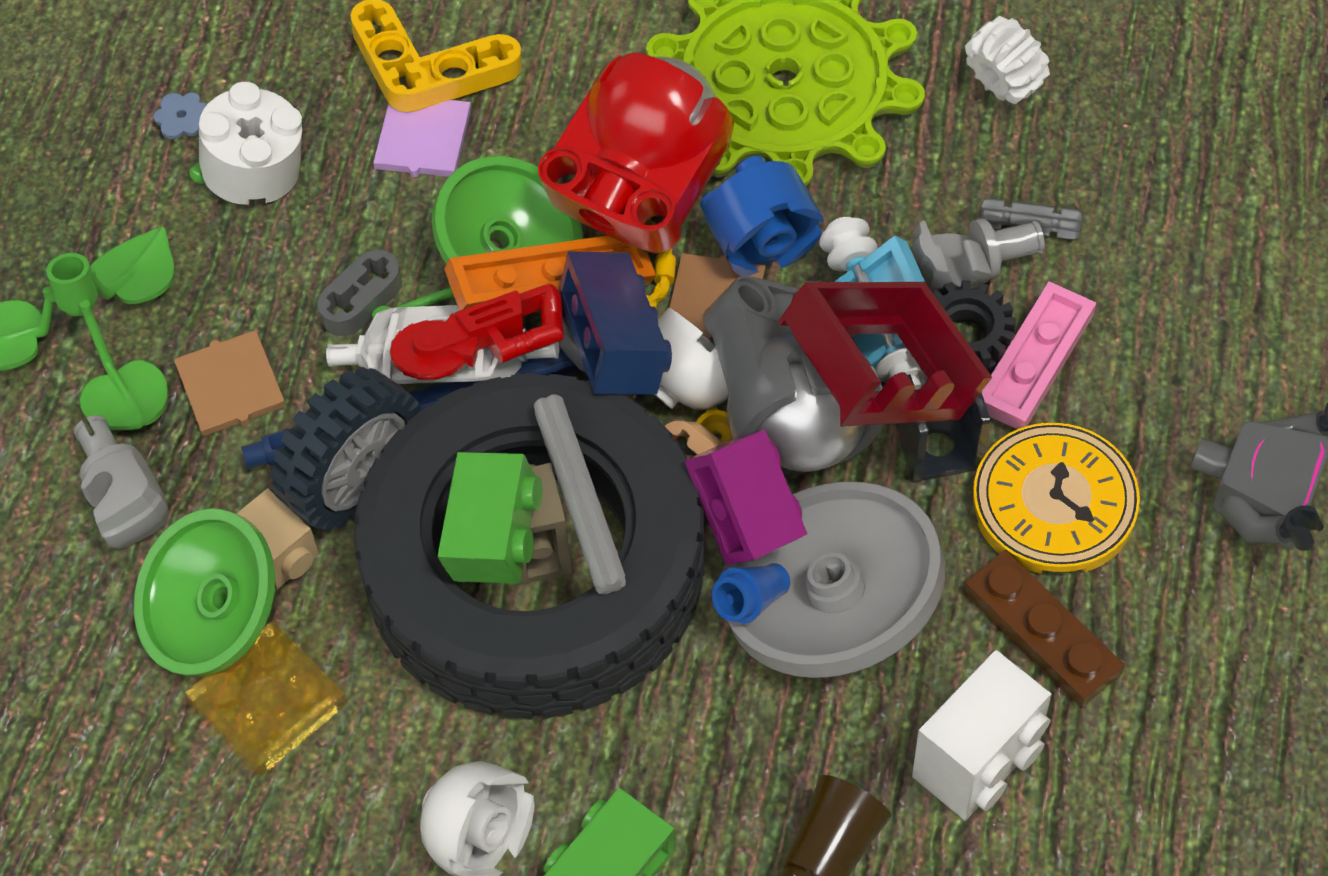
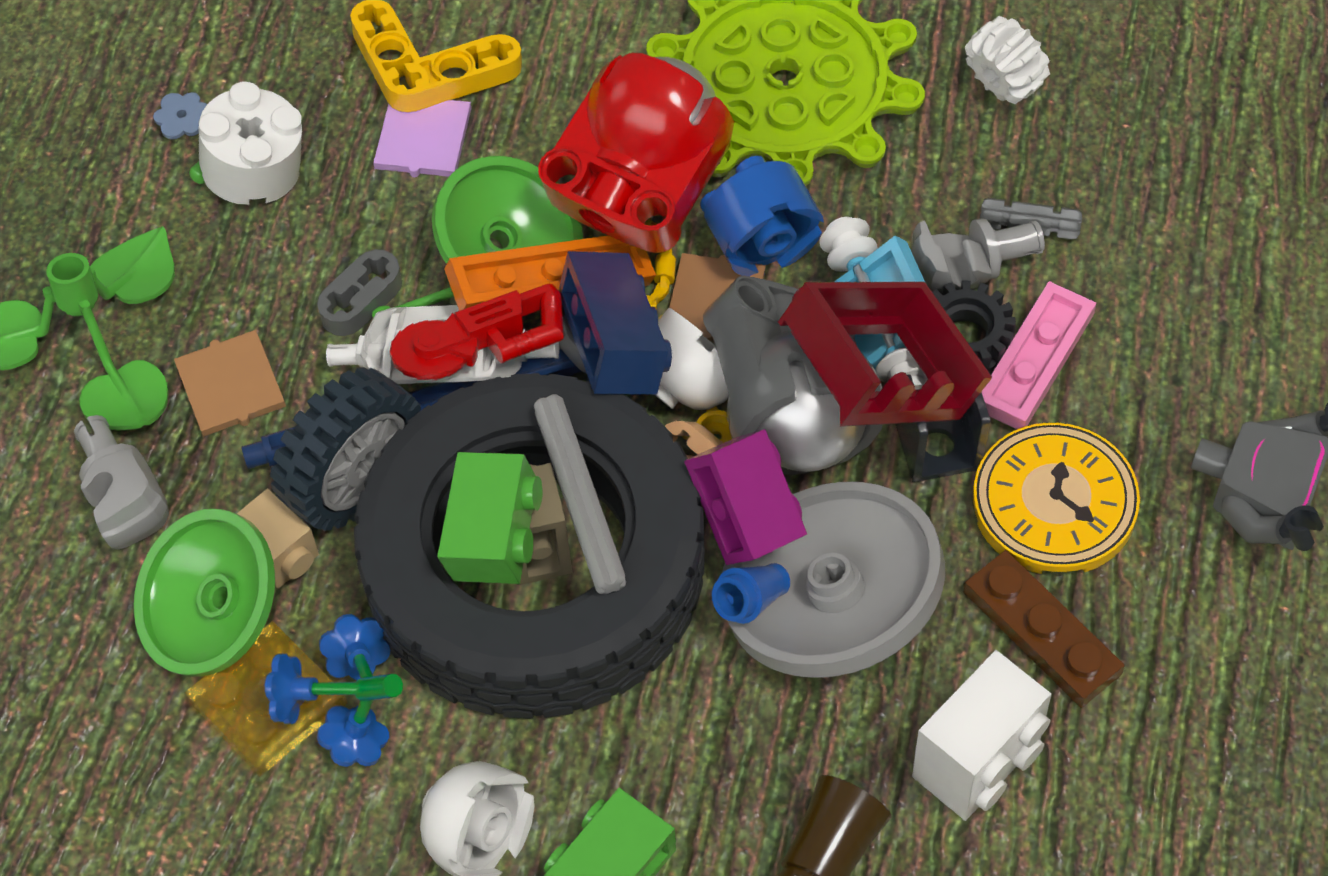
none -> blue plant [265,614,403,767]

